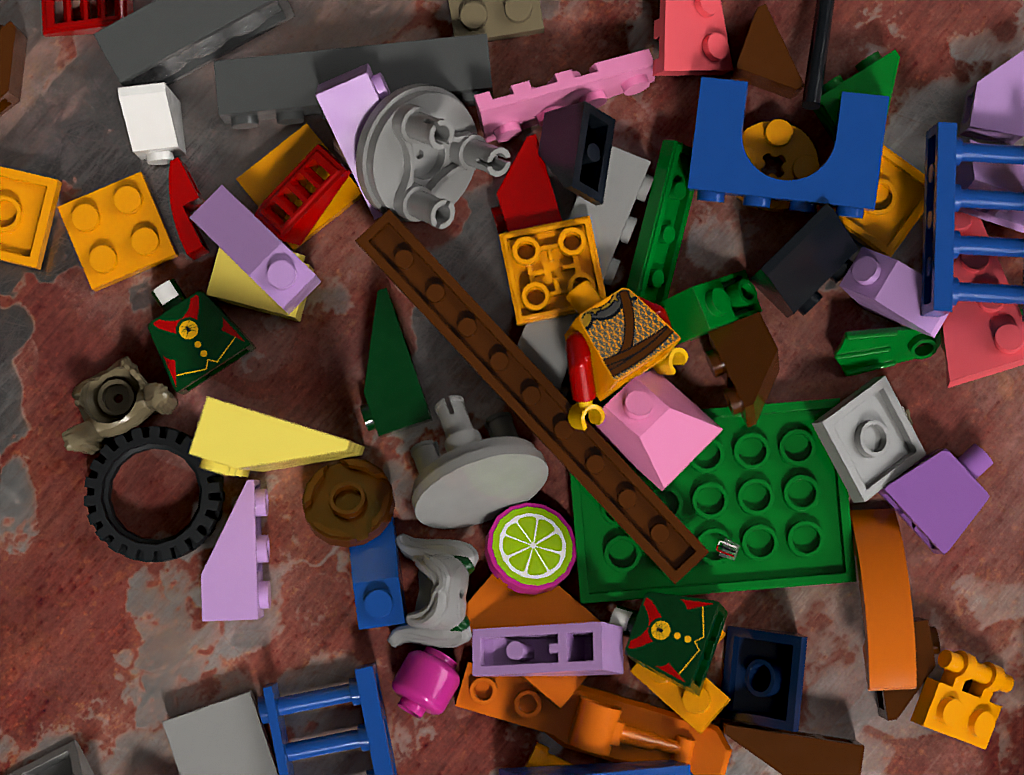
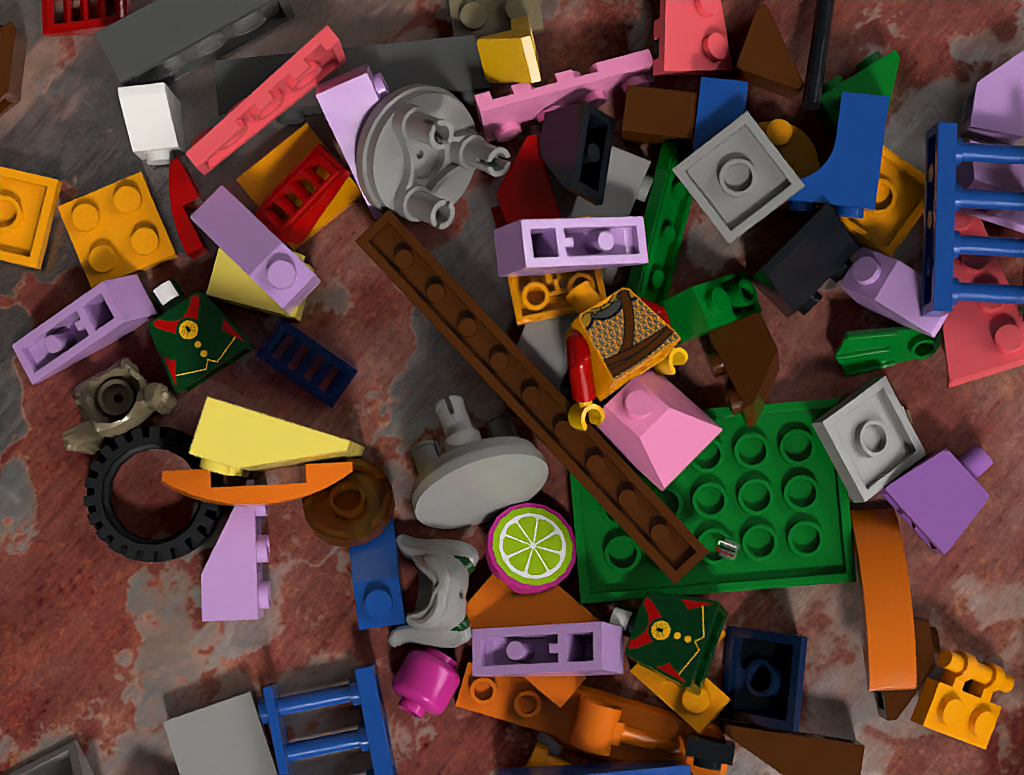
dark green slope [360,288,433,438] -> none
none -> lavender slope [11,274,158,385]
none -> orange slope [160,462,353,507]
none -> coral wing [185,25,347,175]
none -> clear blue slope [254,318,358,408]
none -> yellow slope [476,16,541,83]
none -> lavender slope [493,216,649,277]
none -> reddish brown slope [622,85,699,145]
none -> light grey plate [672,111,805,245]
none -> black plate [685,732,736,771]

